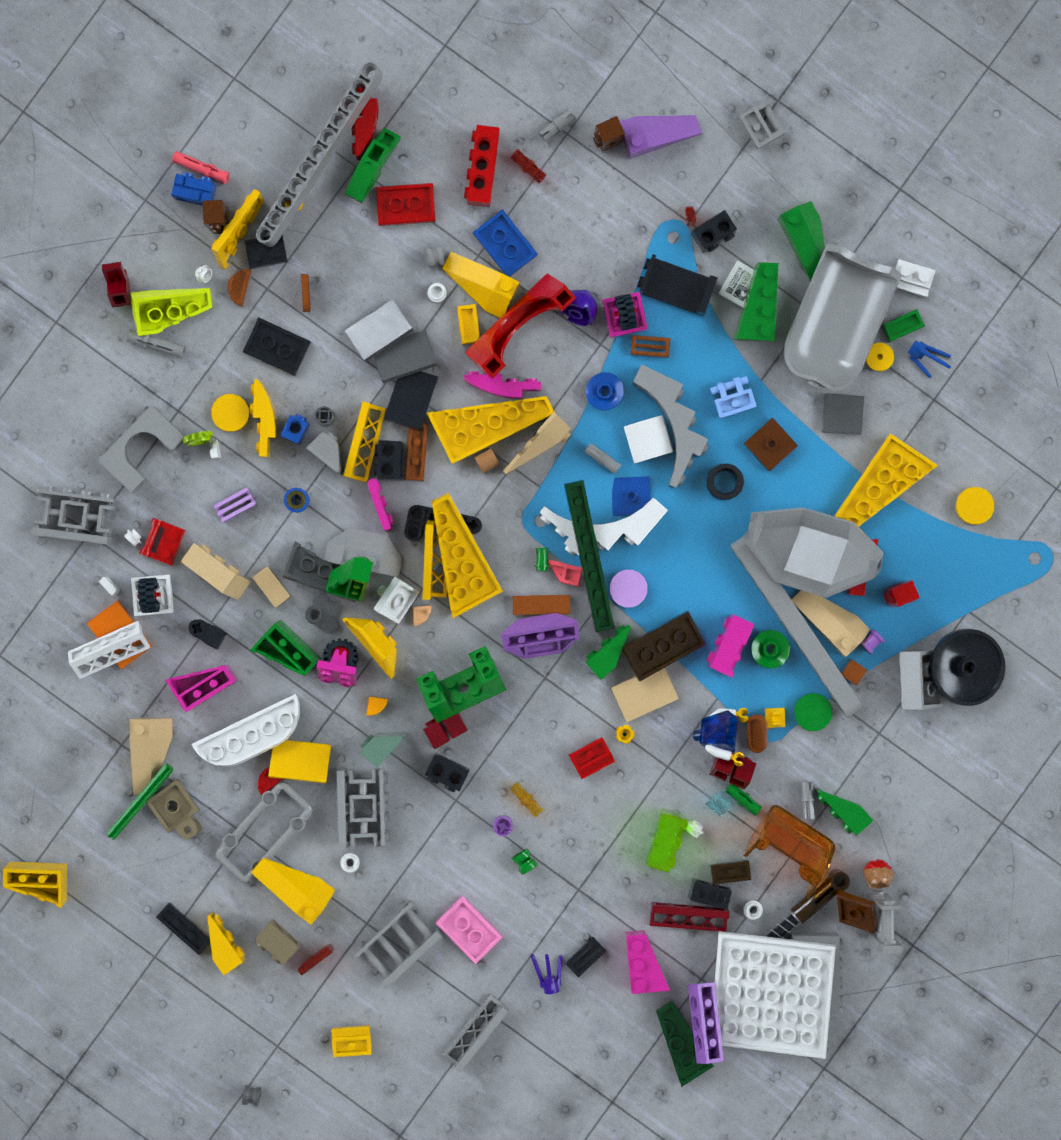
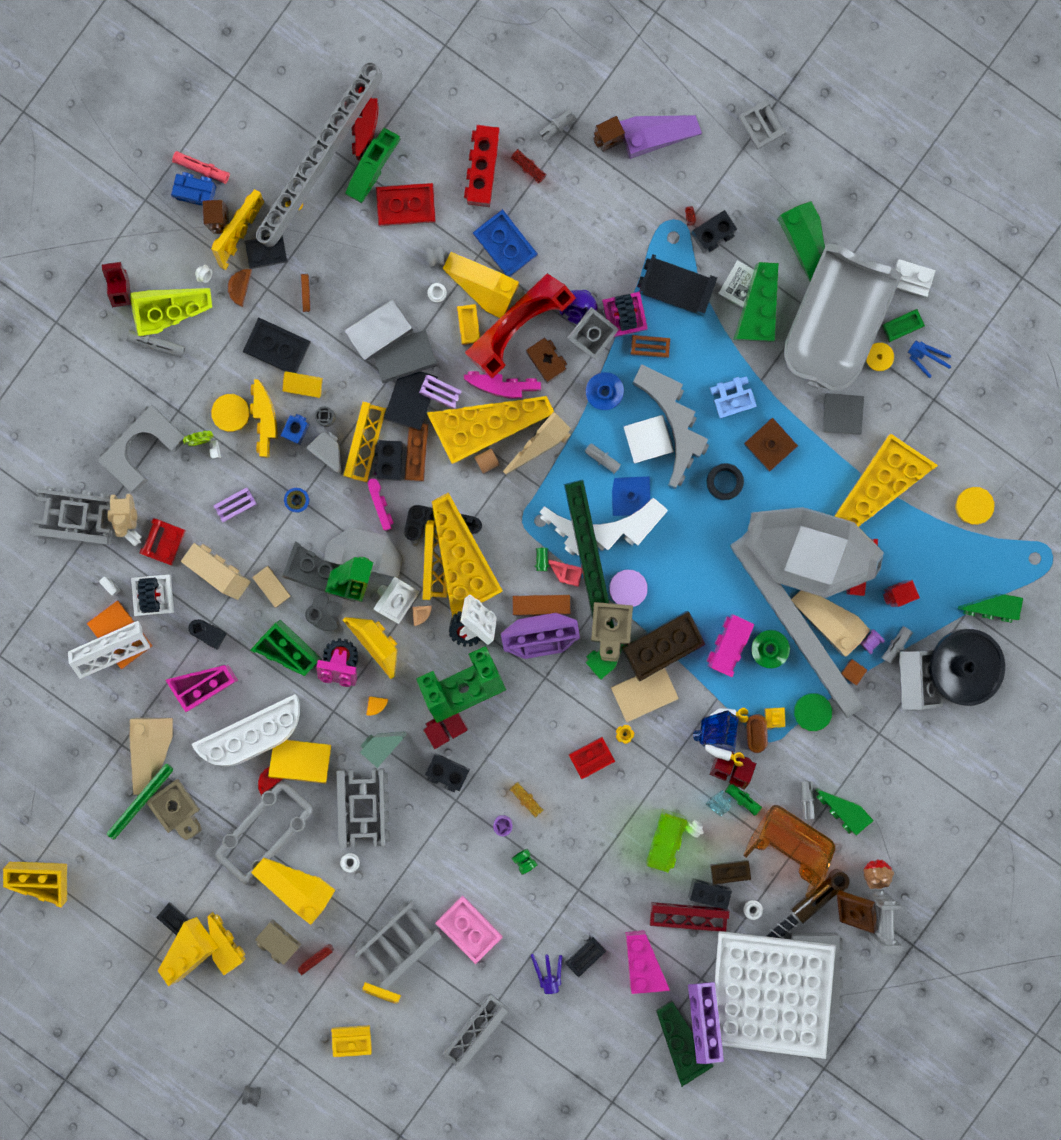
none -> tan hinge [108,494,137,537]
none -> yellow wedge [158,917,218,987]
none -> yellow tile [282,371,323,398]
none -> yellow tile [362,982,401,1004]
none -> lavender tile [419,375,462,409]
none -> white plate [449,595,497,647]
none -> reddish brown brick [526,337,567,384]
none -> light grey slope [568,307,619,360]
none -> dark tan plate [591,602,633,662]
none -> light grey pin [881,626,913,665]
none -> green slope [958,593,1023,623]

